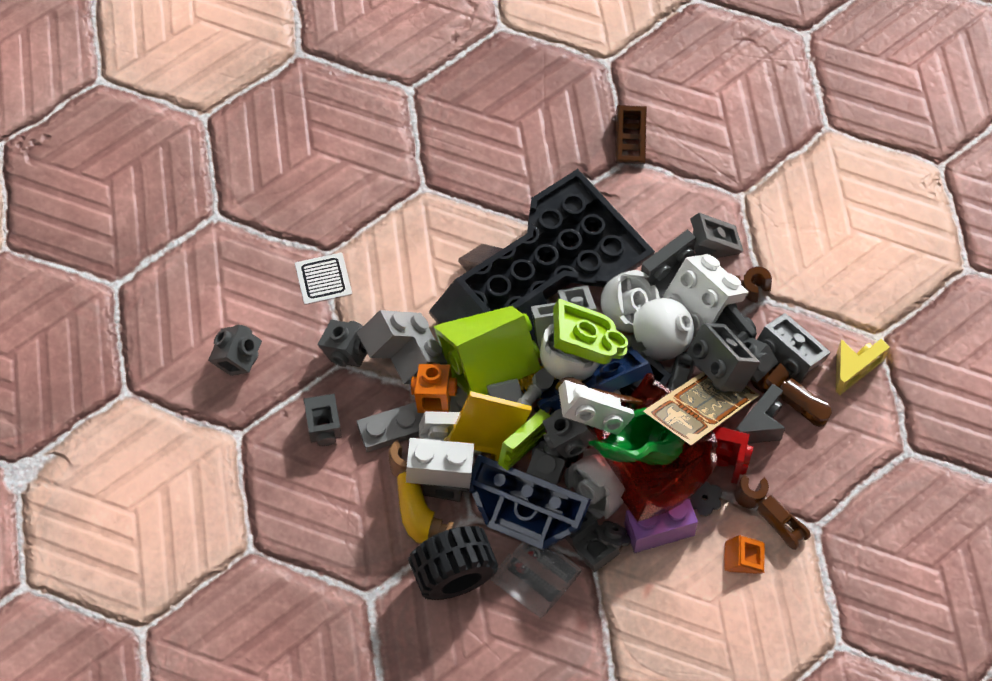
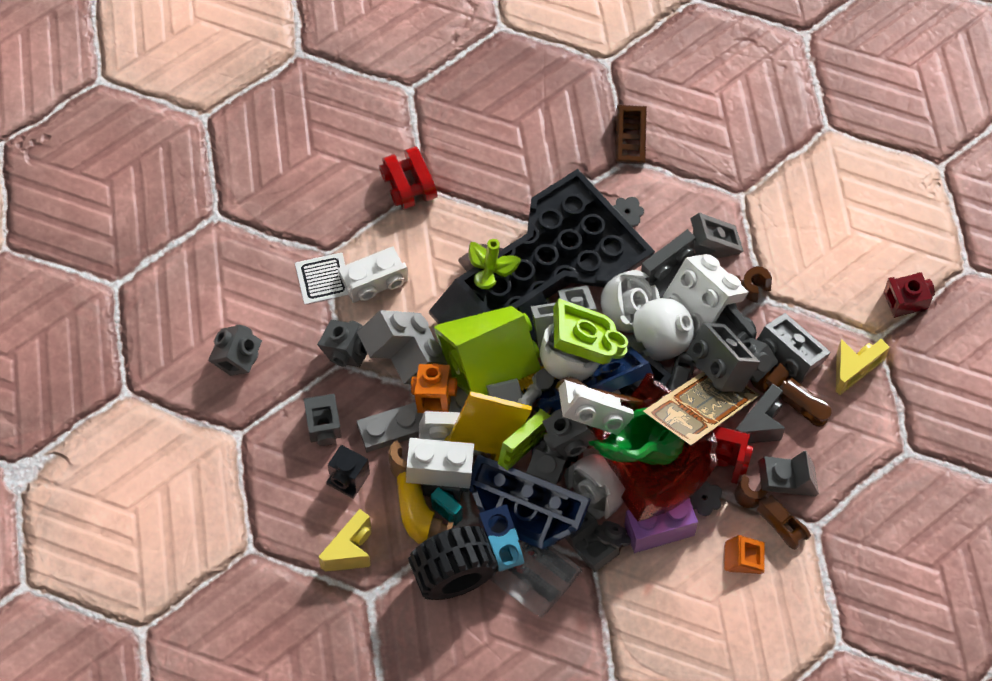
none -> light yellow slope [318,509,371,572]
none -> black brick [326,445,370,499]
none -> white bracket [338,246,408,303]
none -> red brick [379,146,438,210]
none -> teal tile [431,487,463,526]
none -> lime plant [468,239,521,289]
none -> leg [479,504,524,572]
none -> dark grey plant [613,197,644,227]
none -> dark grey slope [758,451,819,496]
none -> dark red brick [883,272,935,318]

